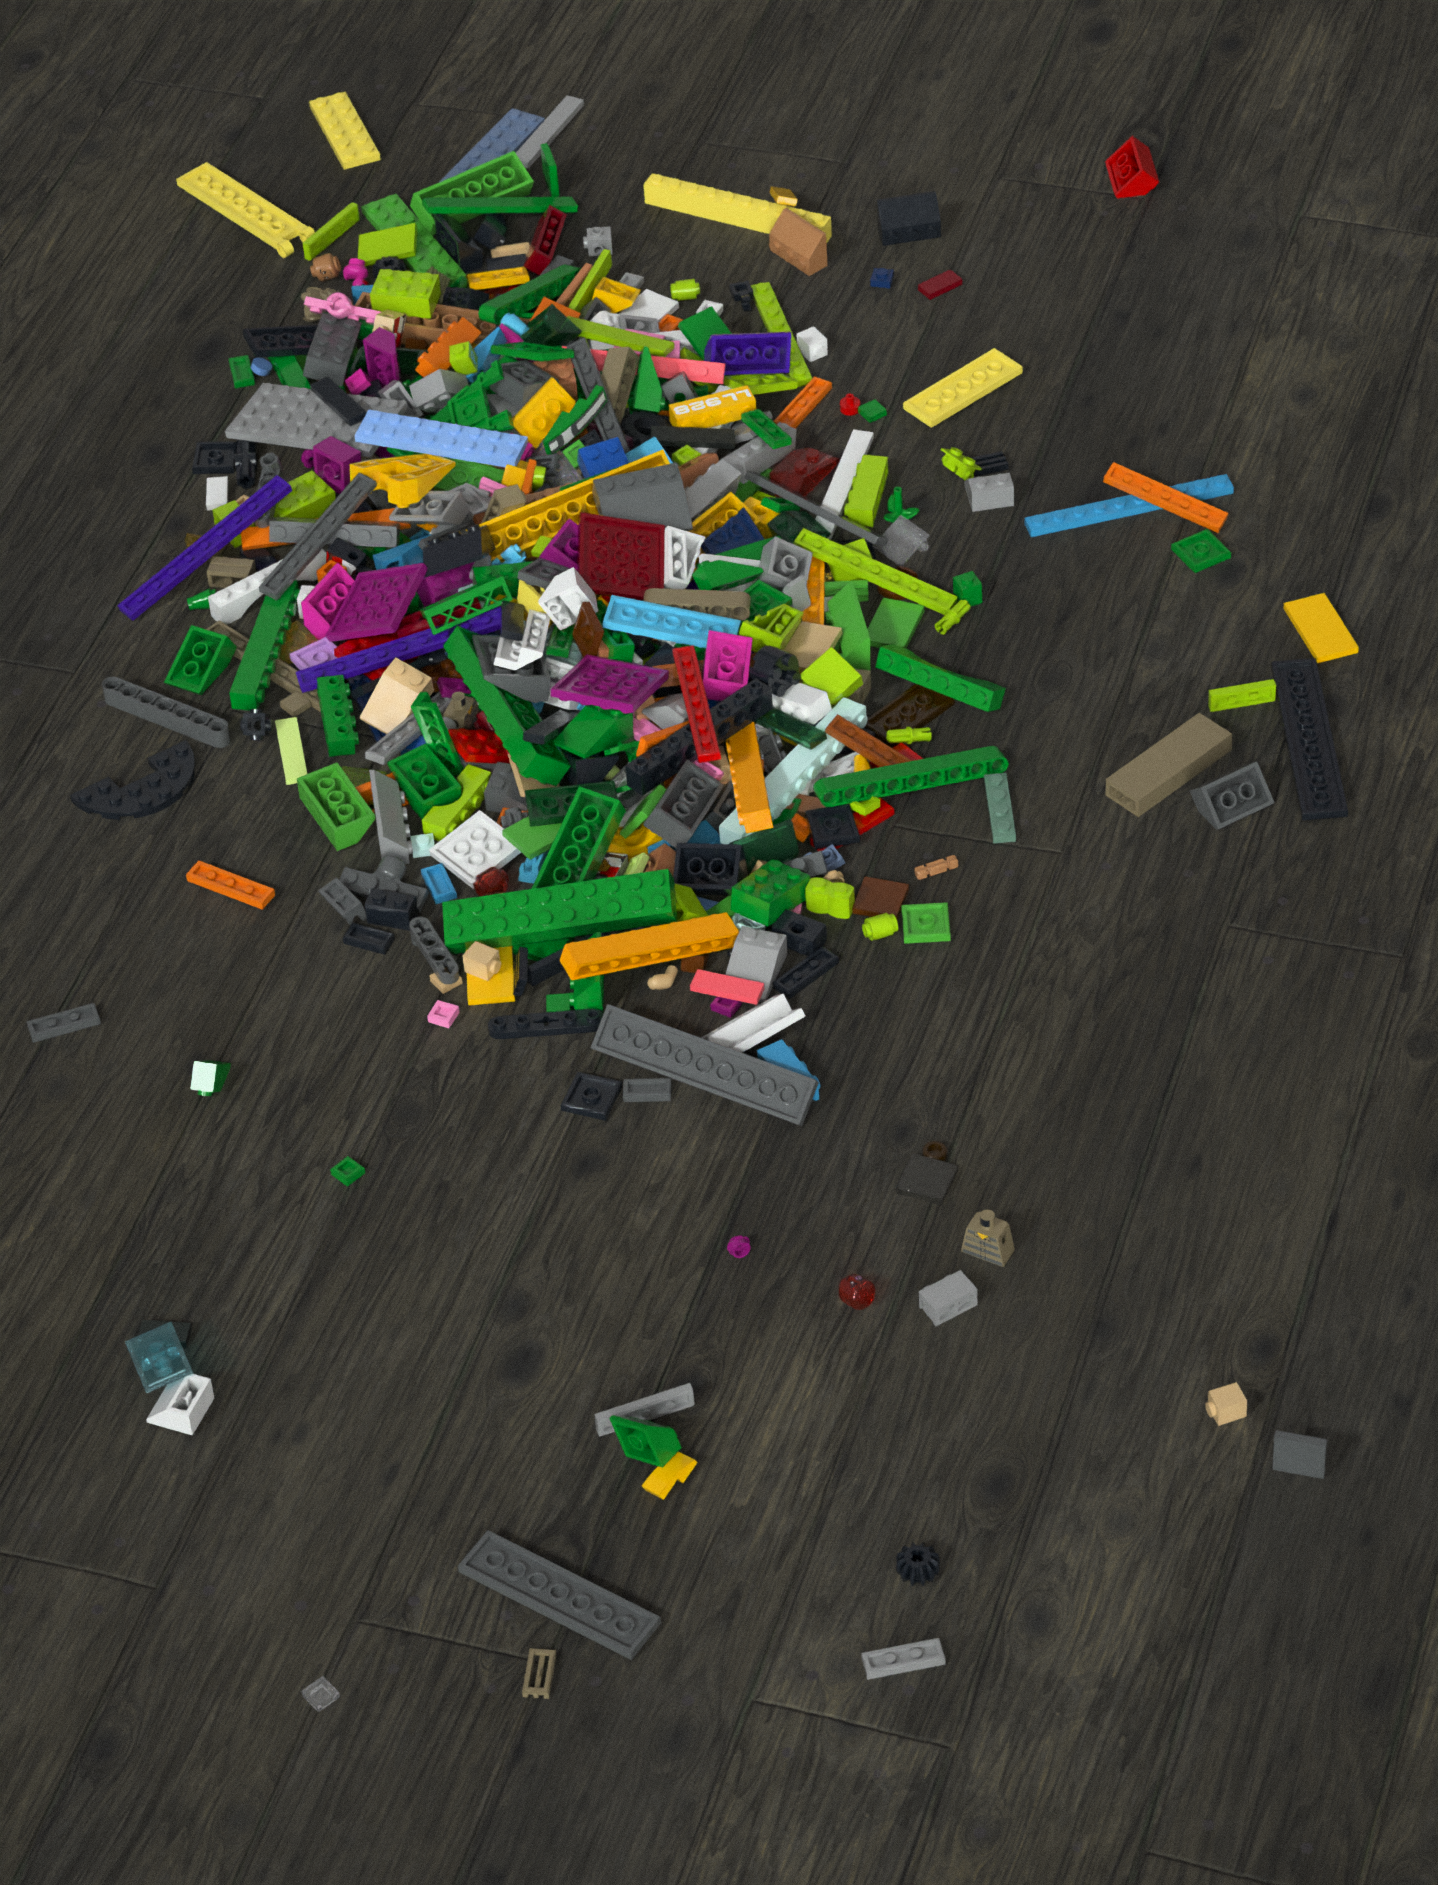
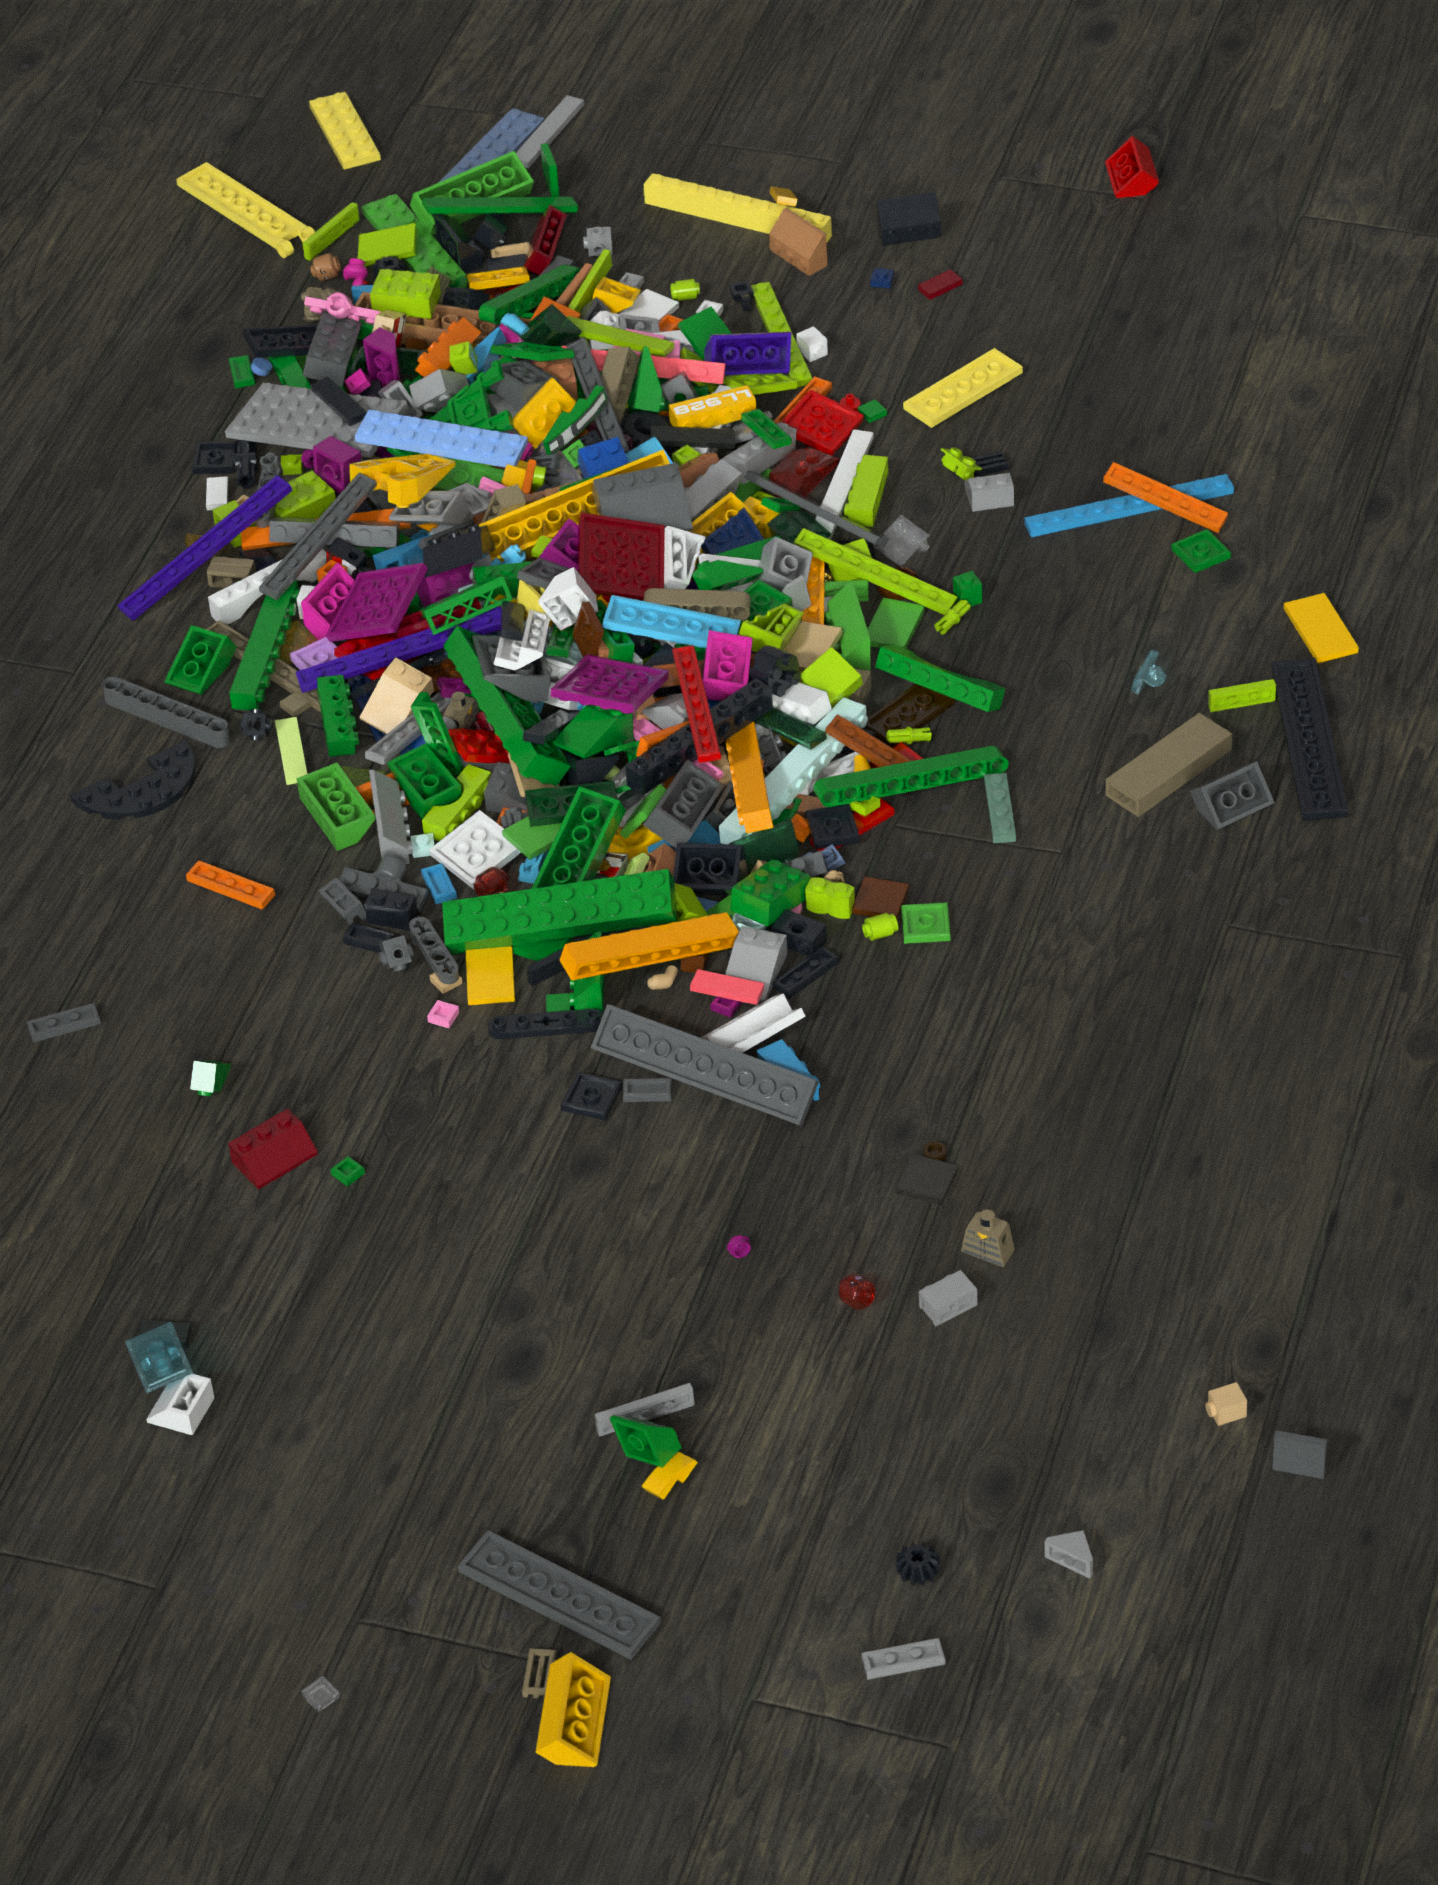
green cone [187,588,217,611] -> none
tan brick [463,941,501,981] -> none
black tile [513,946,528,996] -> none
green plant [883,486,919,522] -> none
medium nougat axle [914,855,958,880] -> none
none -> dark red slope [228,1108,318,1190]
none -> lime plate [281,454,303,475]
none -> dark grey brick [378,935,414,972]
none -> yellow slope [536,1652,611,1767]
none -> red plate [781,390,864,457]
none -> light grey slope [1045,1530,1093,1579]
none -> clear light blue tile [1131,649,1166,694]

